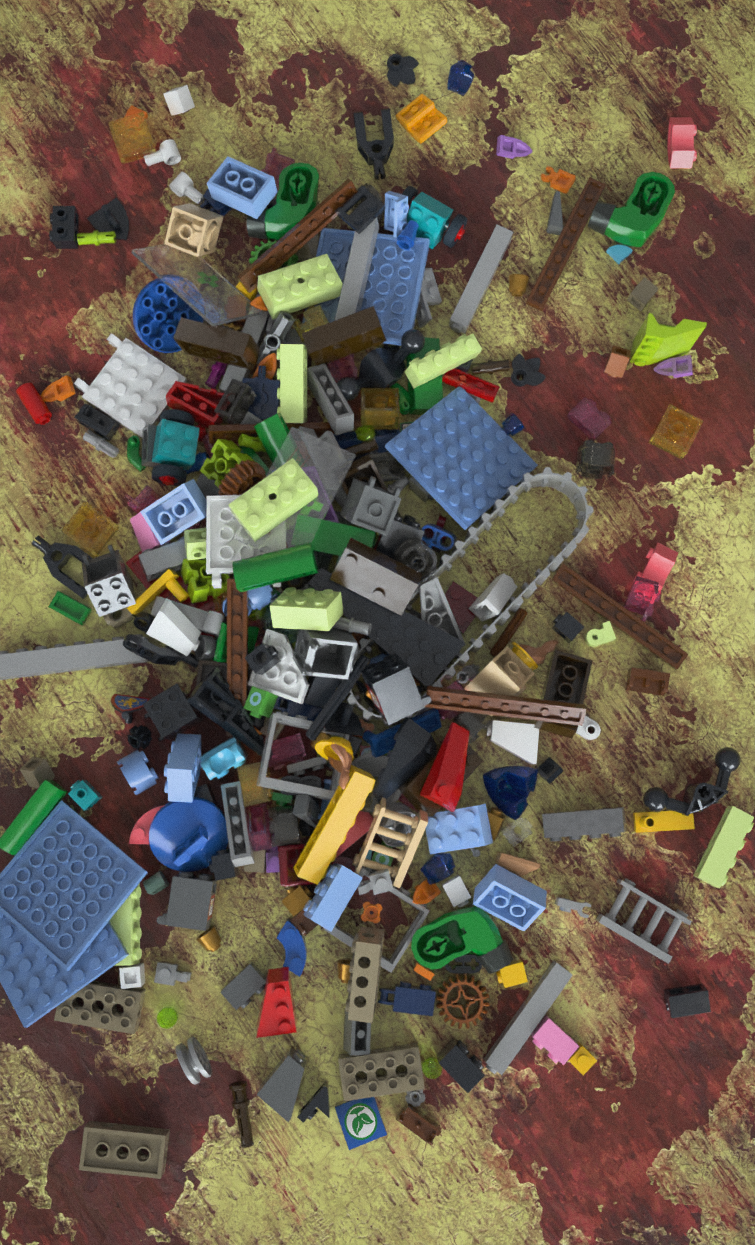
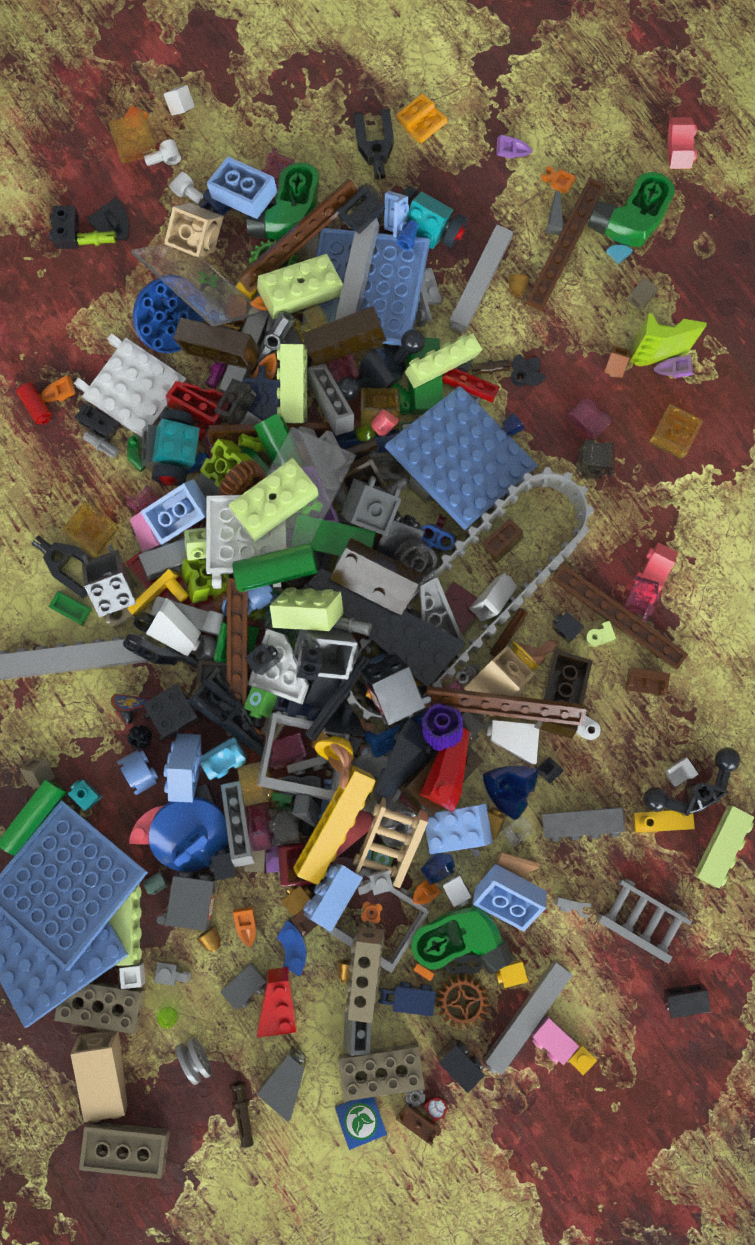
black slope [297,1081,330,1123] -> none
black plate [387,54,419,87] -> none
clear neon green tile [422,1057,442,1079] -> none
clear blue hair [447,60,474,96] -> none
none -> tan slope [71,1030,128,1122]
none -> orange plate [233,906,257,947]
none -> black brick [296,646,323,681]
none -> coral brick [371,409,398,436]
none -> dark purple brick [422,703,463,751]
none -> tile [423,1097,447,1123]
none -> reddish brown hinge [482,518,524,563]
none -> white panel [664,758,698,786]

